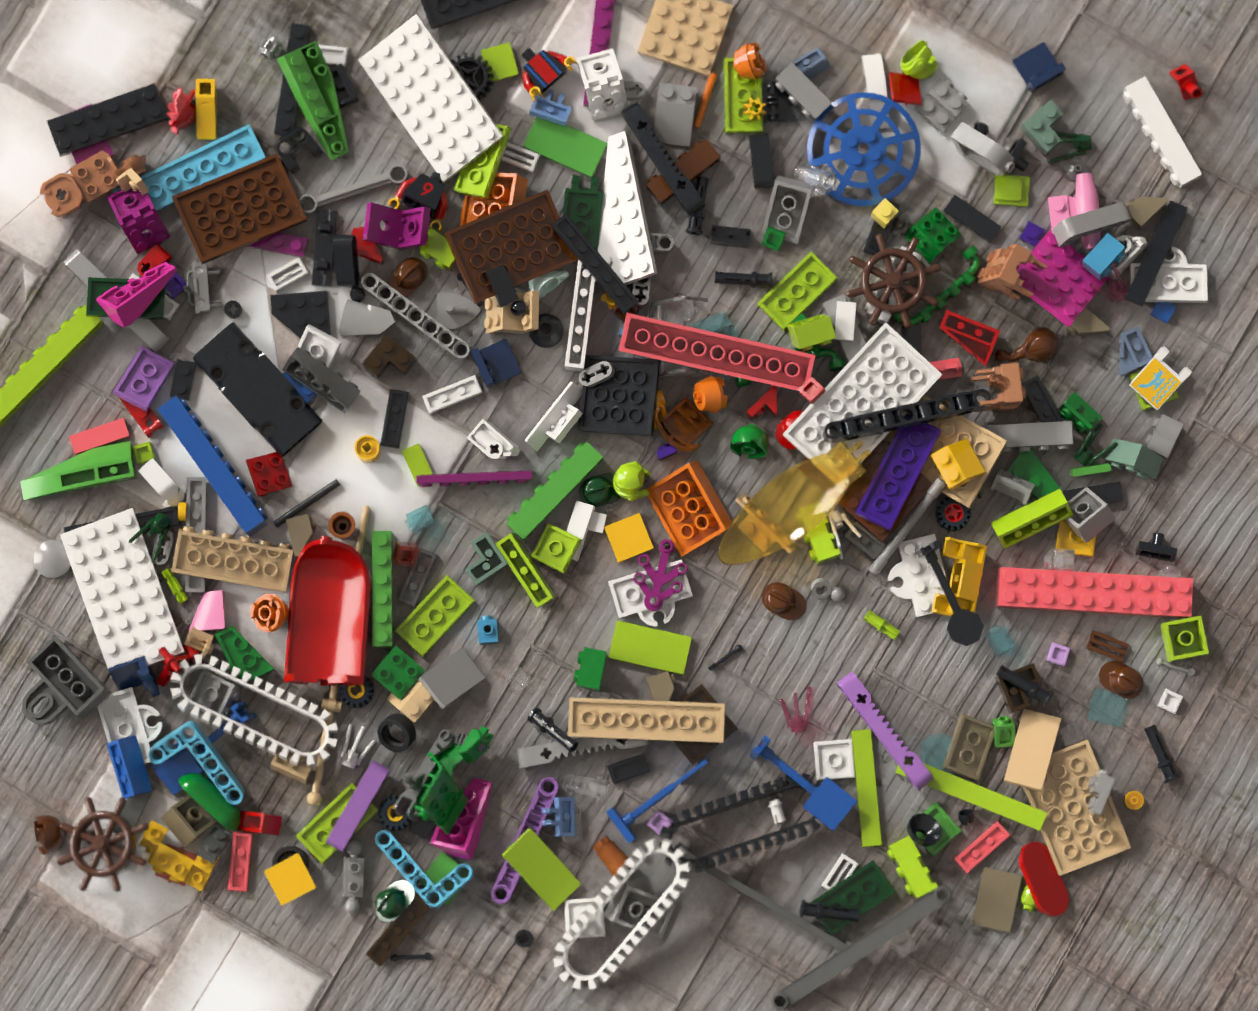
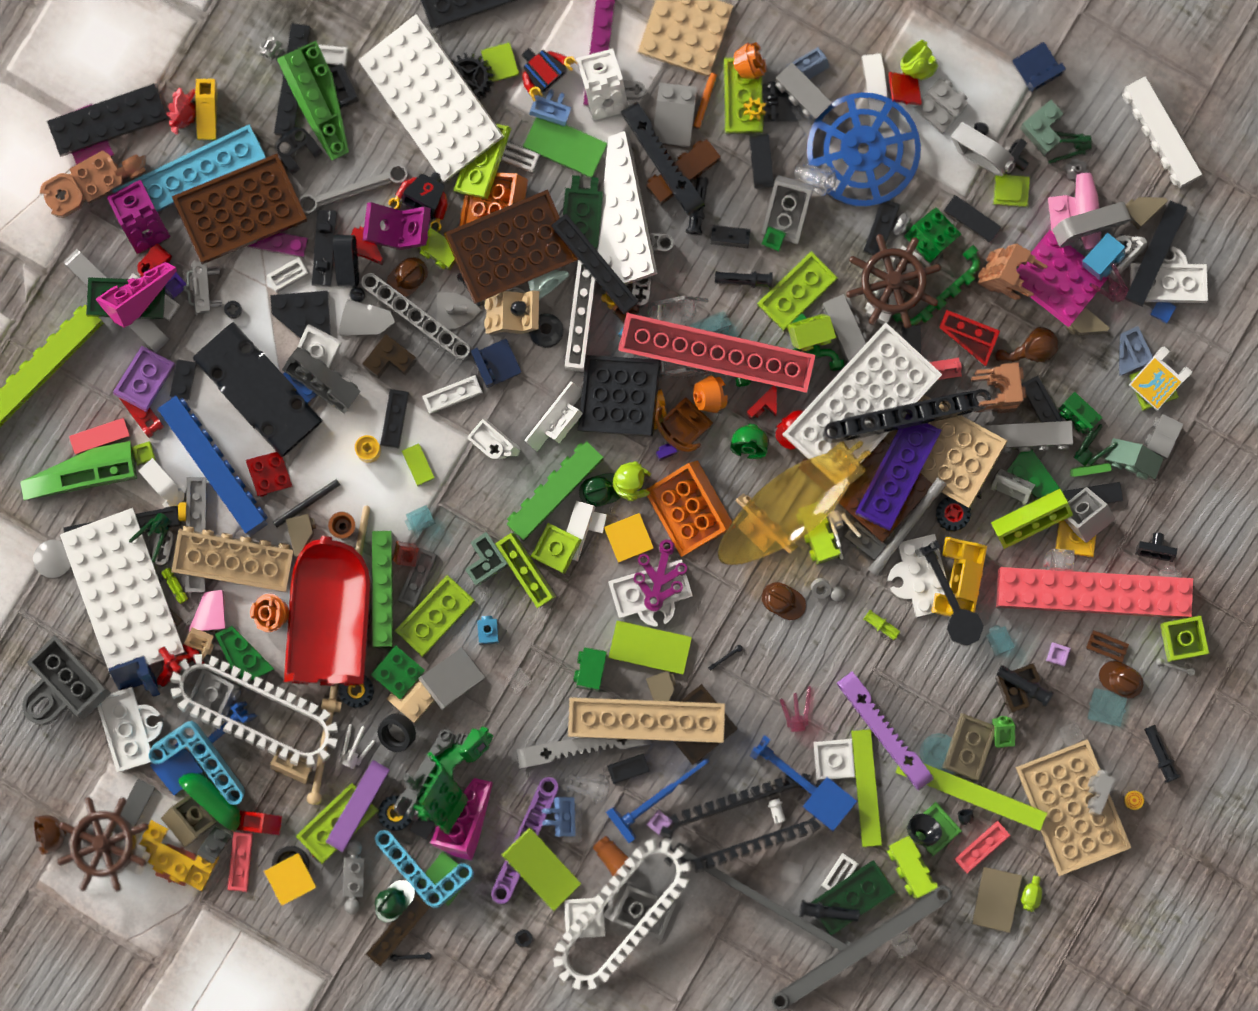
blue panel [107,735,152,799] -> none
tan bracket [116,168,149,196] -> none
magenta plate [416,470,532,487] -> none
black tile [485,265,519,307] -> none
black pin [528,708,579,752] -> none
light grey beam [579,361,615,388] -> none
tile [798,376,826,404] -> none
white tile [834,301,856,341] -> none
light yellow brick [871,198,899,229] -> none
yellow slope [931,439,985,491] -> none
tan tile [1004,709,1061,792] -> none
red tile [1018,841,1069,917] -> none
dark purple plate [1019,221,1045,247] -> none
white tile [1157,689,1183,714] -> none
red bracket [1169,64,1203,101] -> none

